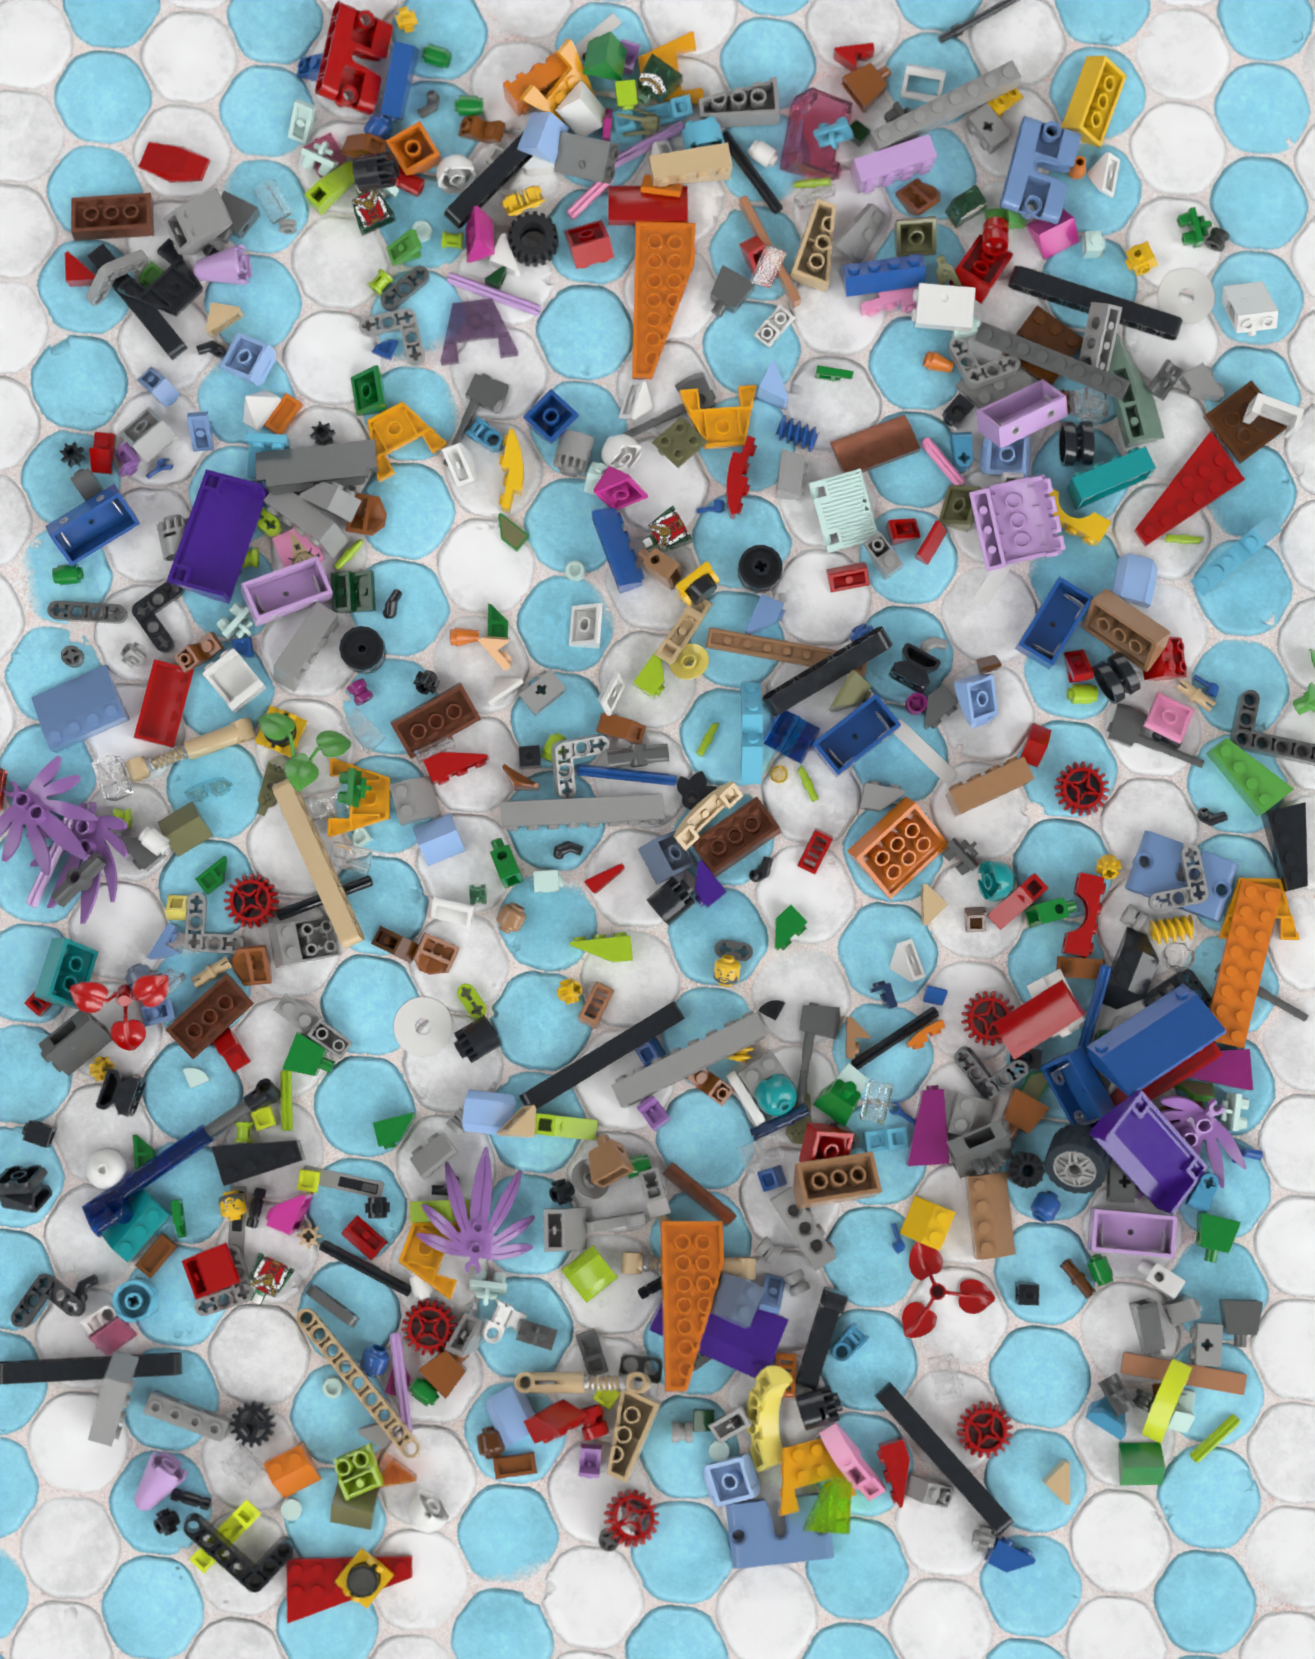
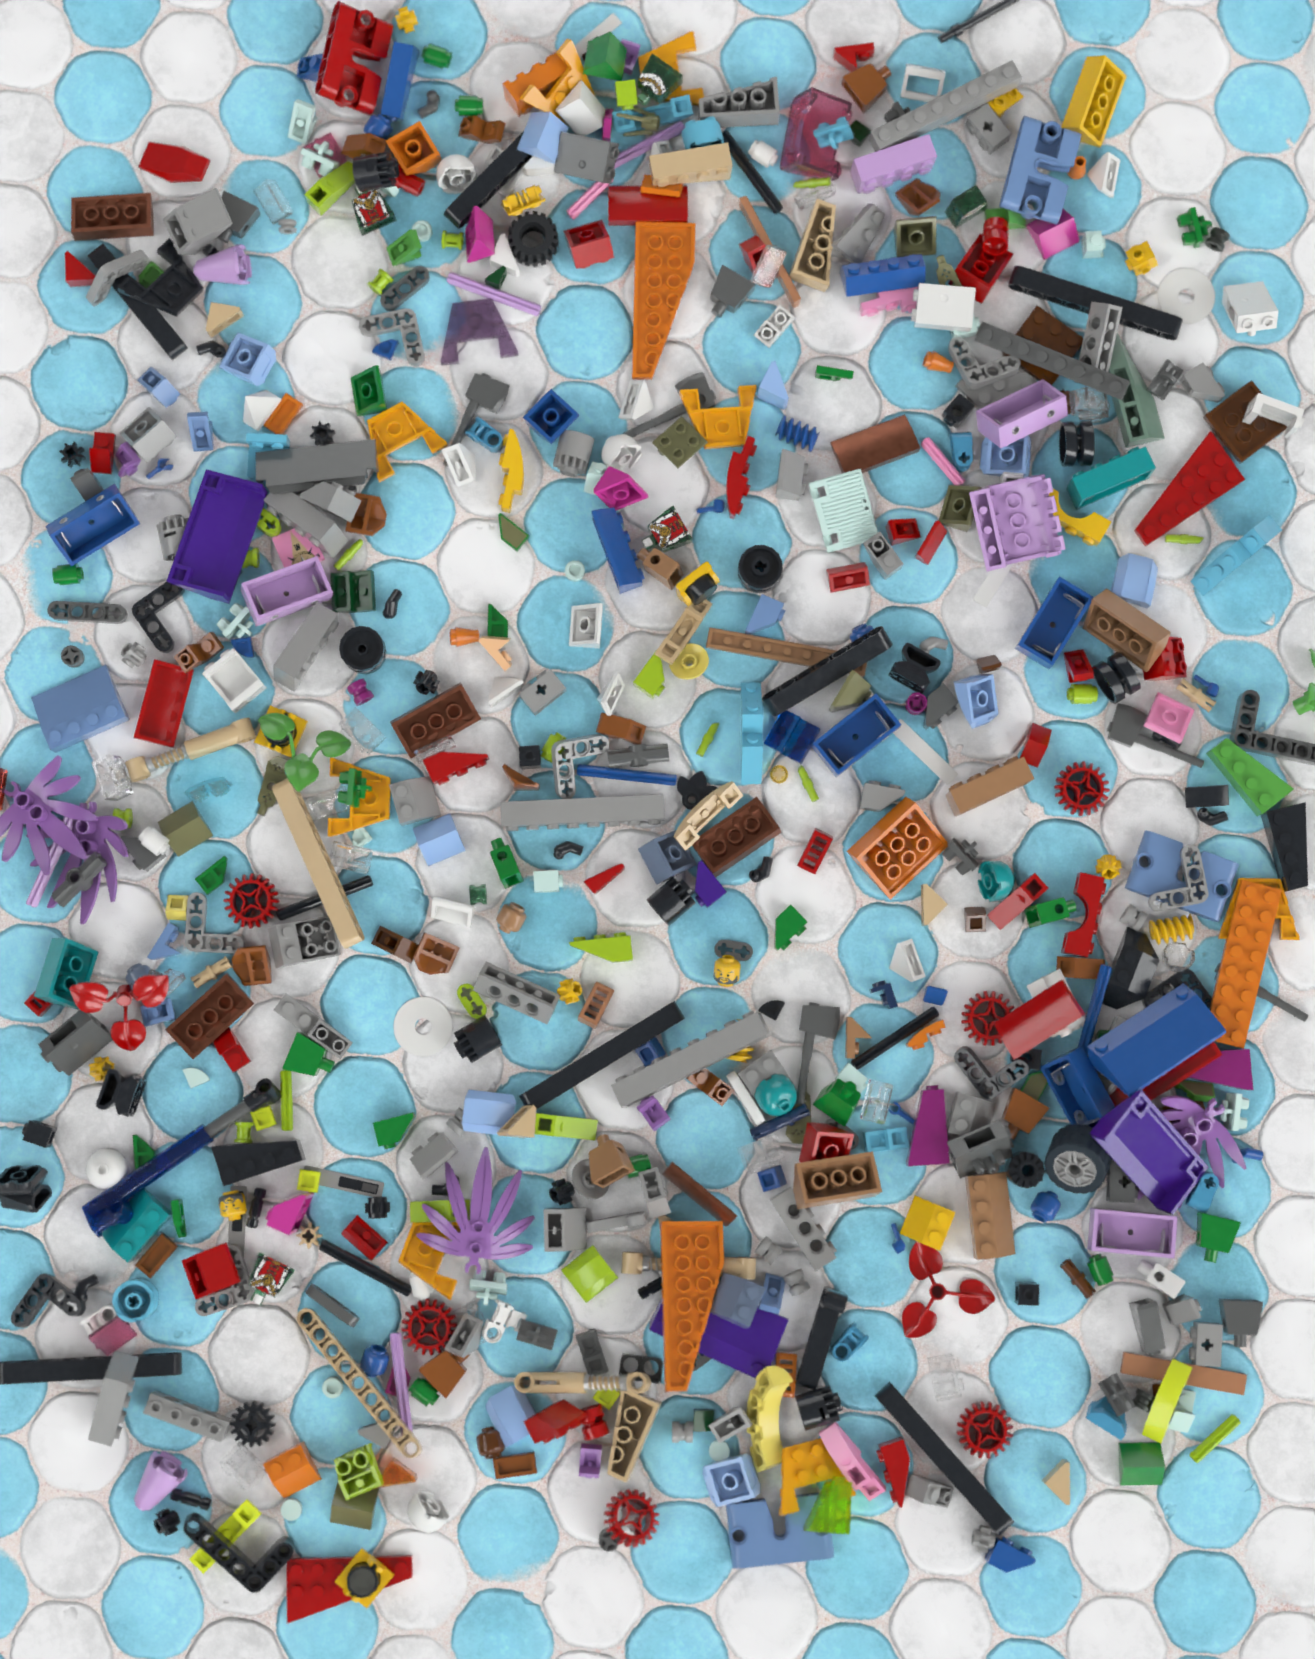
none -> light grey brick [473,962,561,1024]
none -> black slope [1185,785,1229,808]

